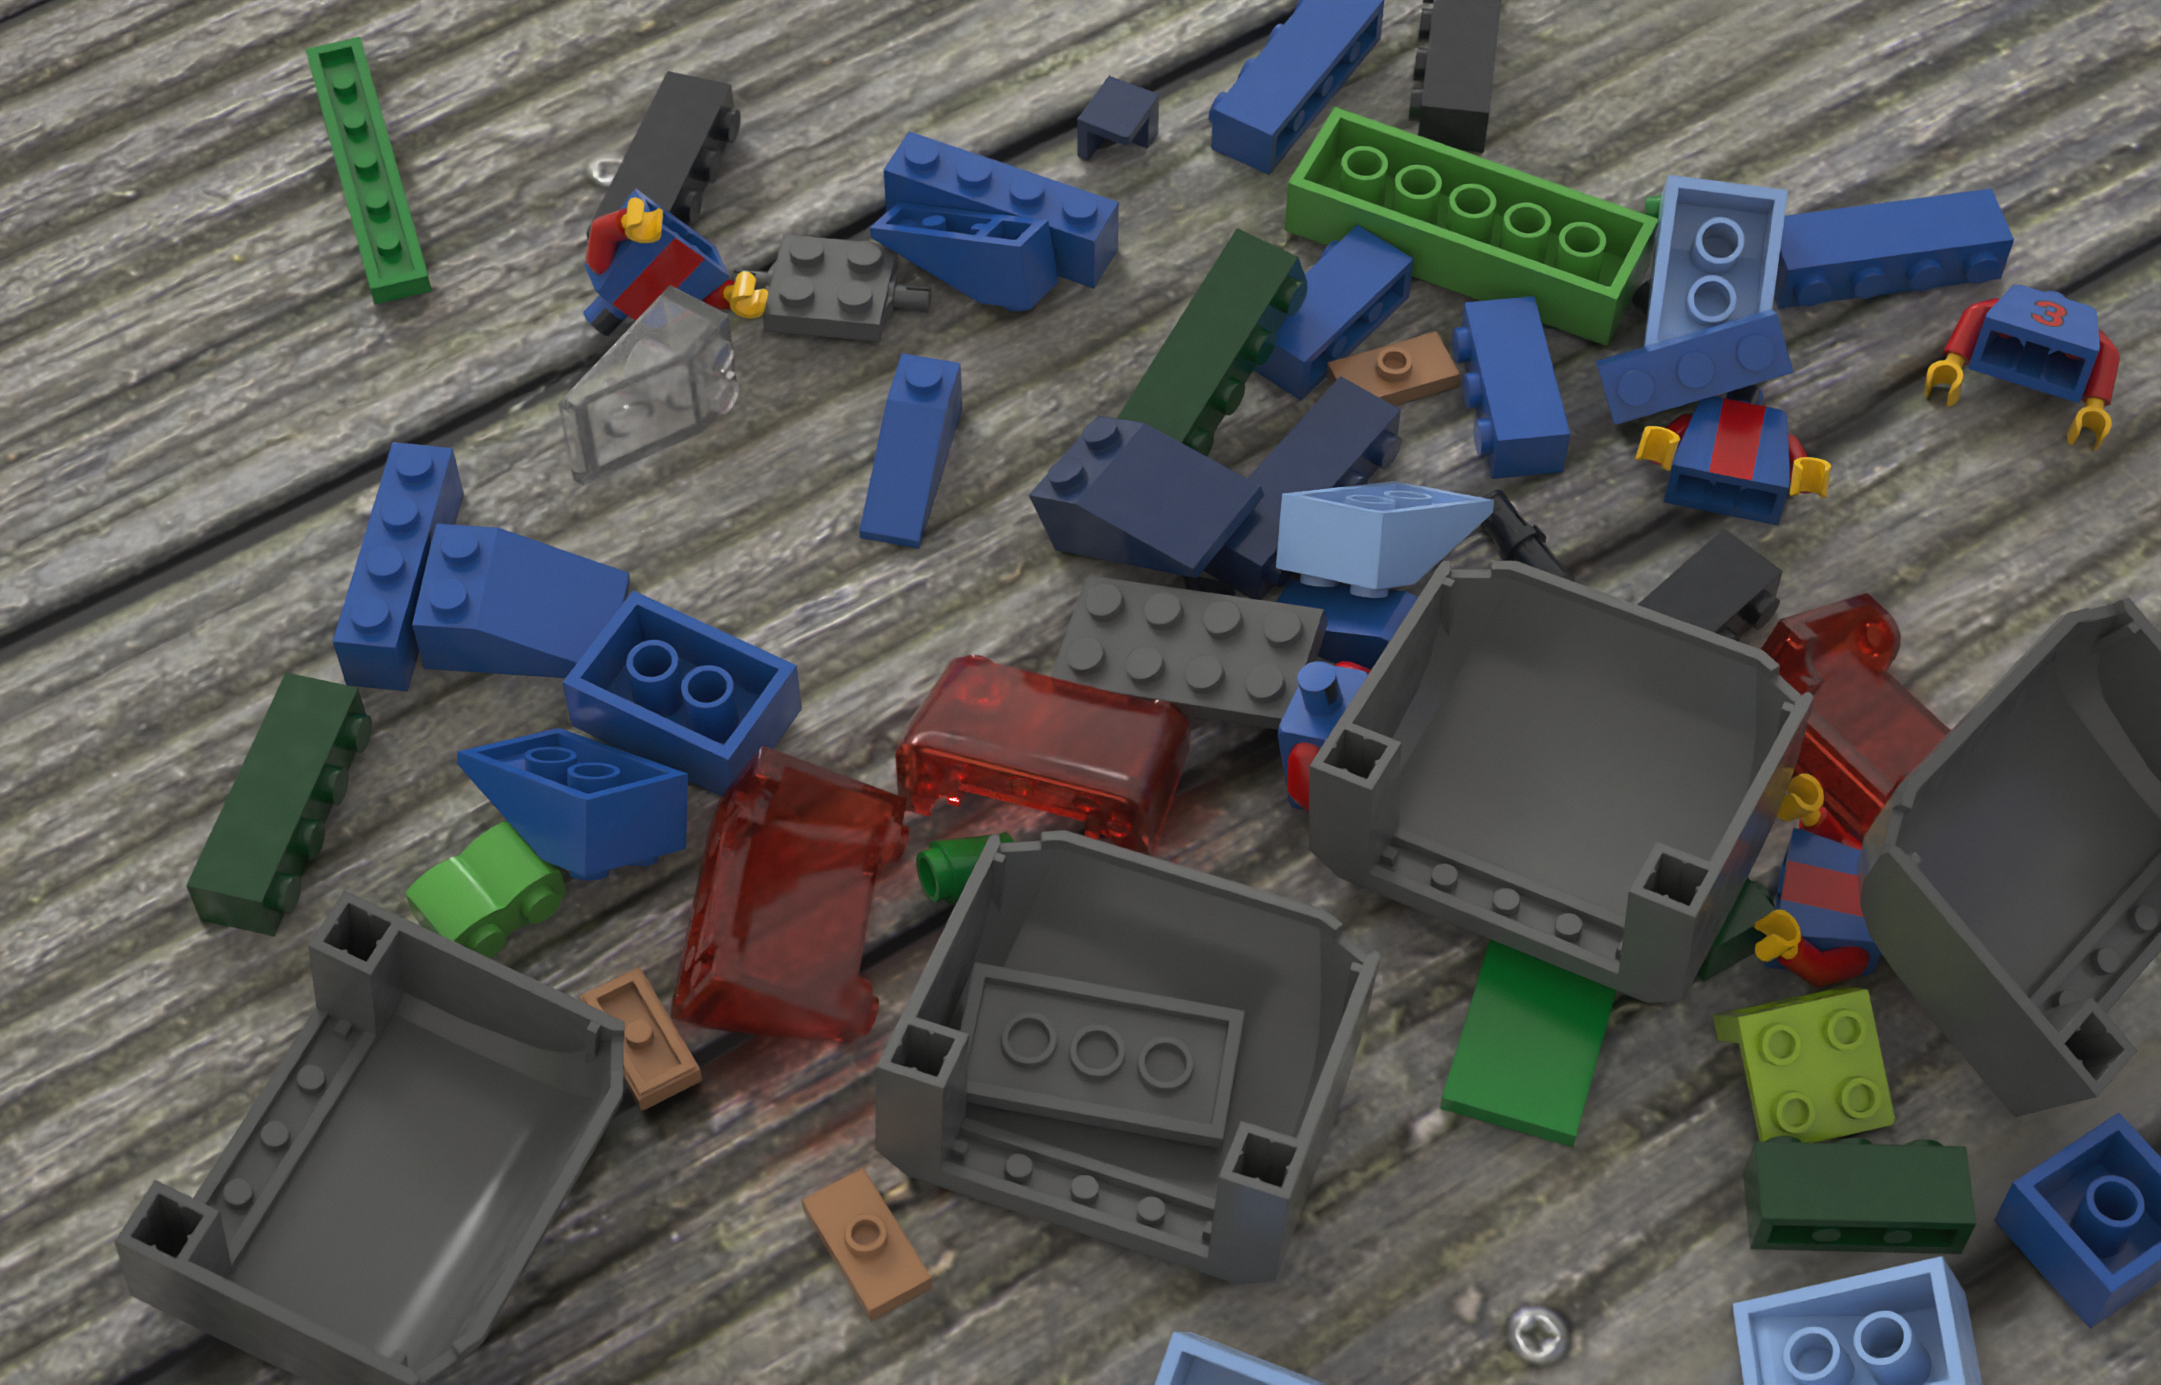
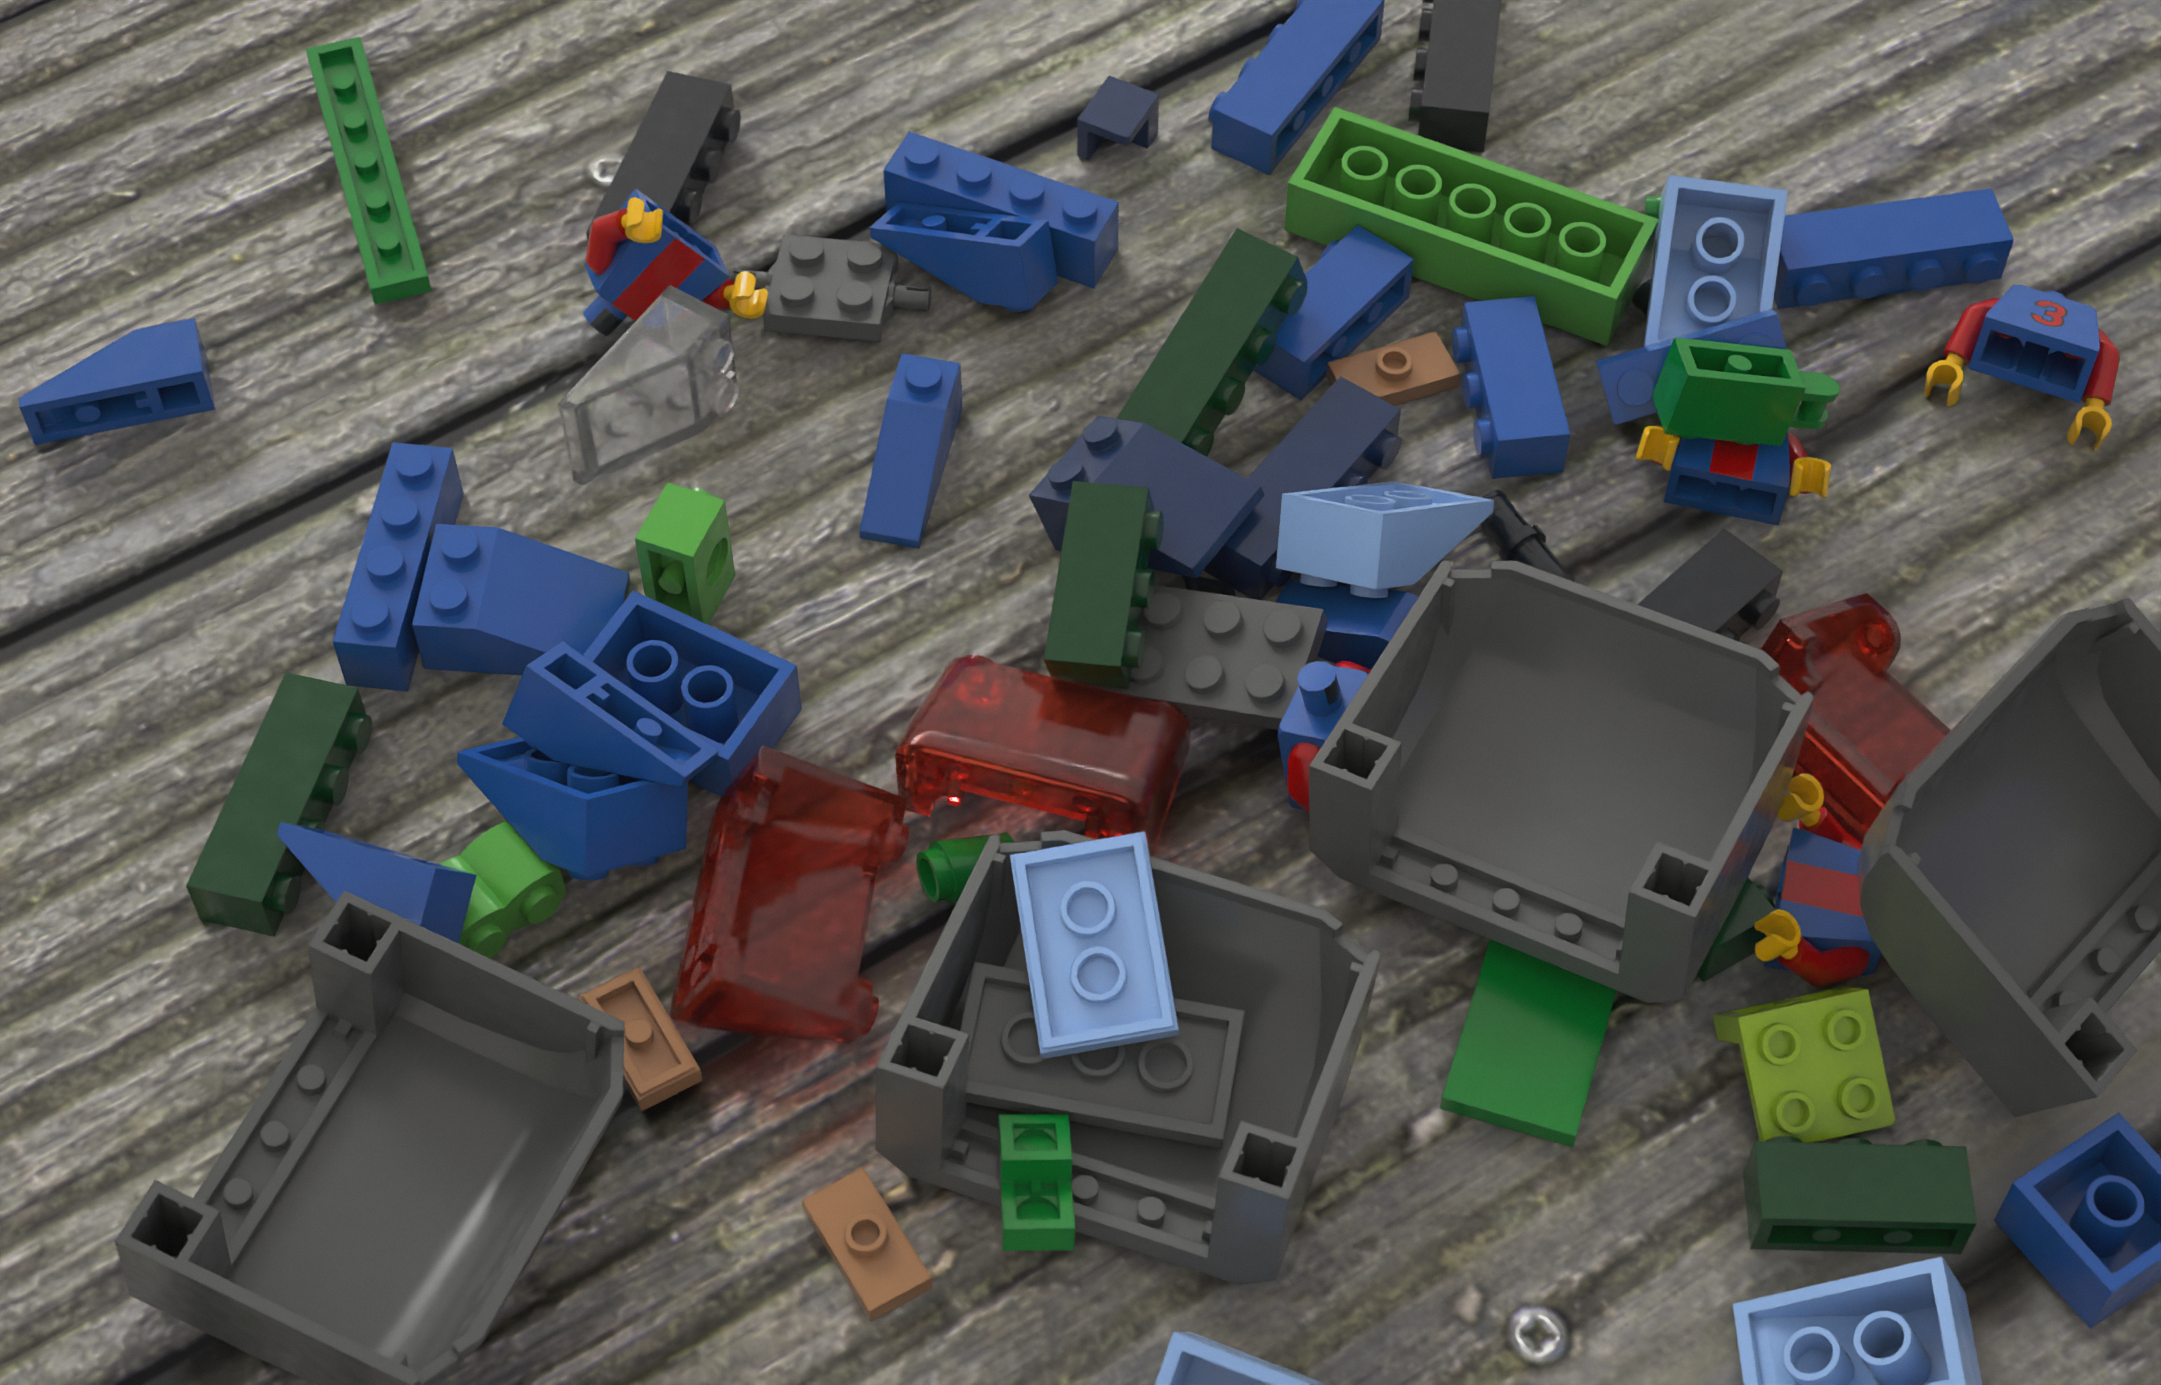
none -> blue slope [18,318,215,445]
none -> blue slope [277,822,477,943]
none -> blue slope [502,641,719,787]
none -> bright green brick [635,482,735,624]
none -> green slope [998,1114,1075,1251]
none -> light blue tile [1010,831,1180,1059]
none -> dark green brick [1044,481,1164,689]
none -> green brick [1652,337,1840,446]

